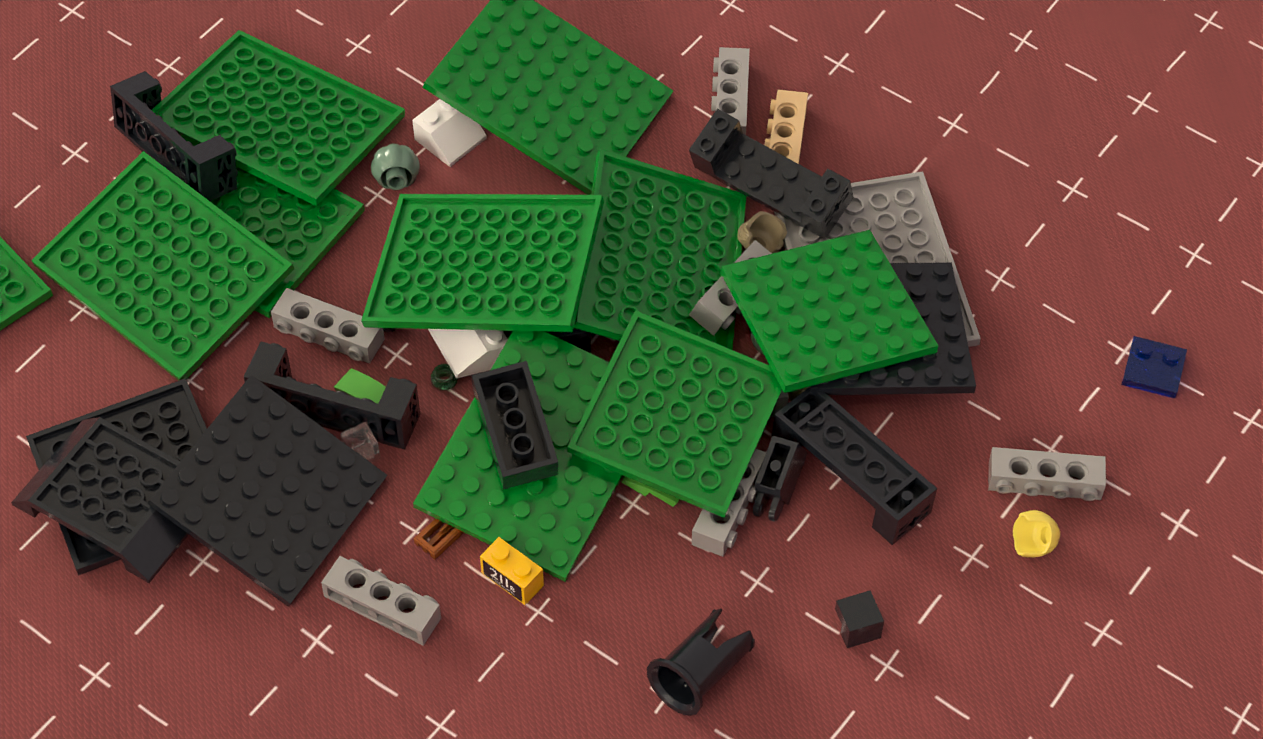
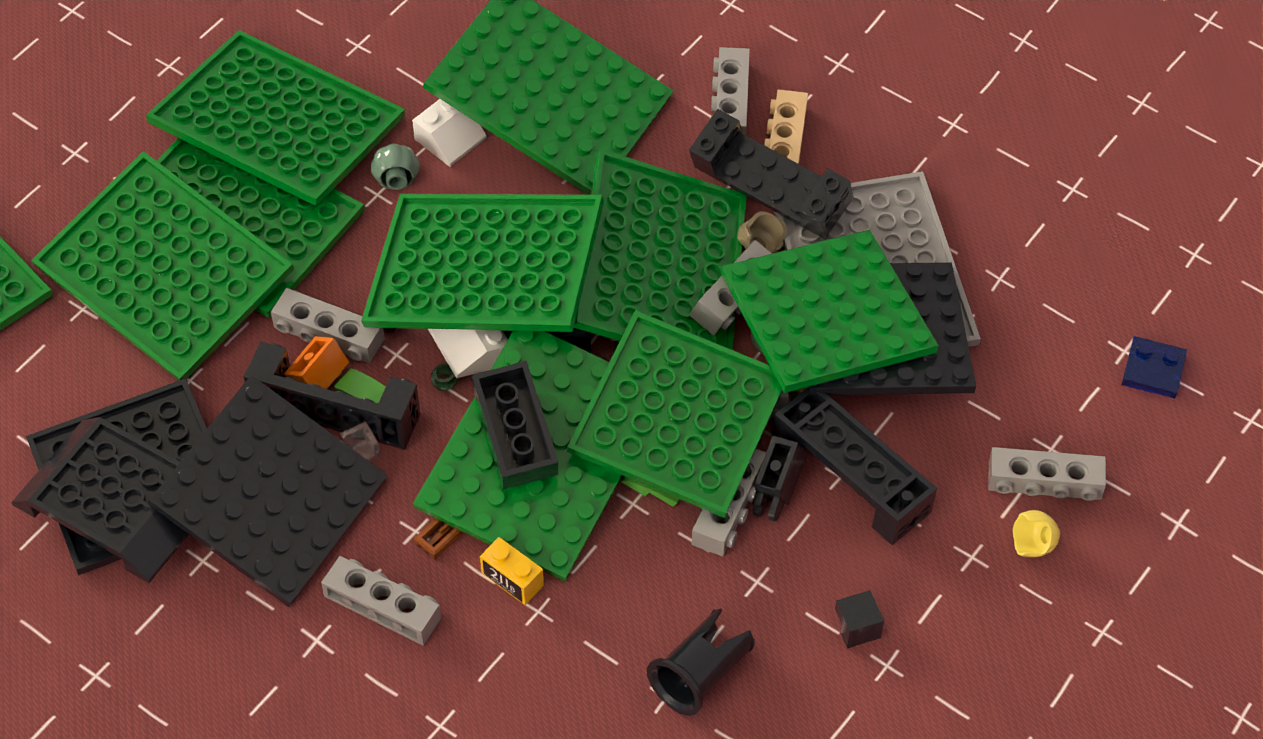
black plate [110,71,238,201] -> none
none -> orange brick [284,336,349,389]

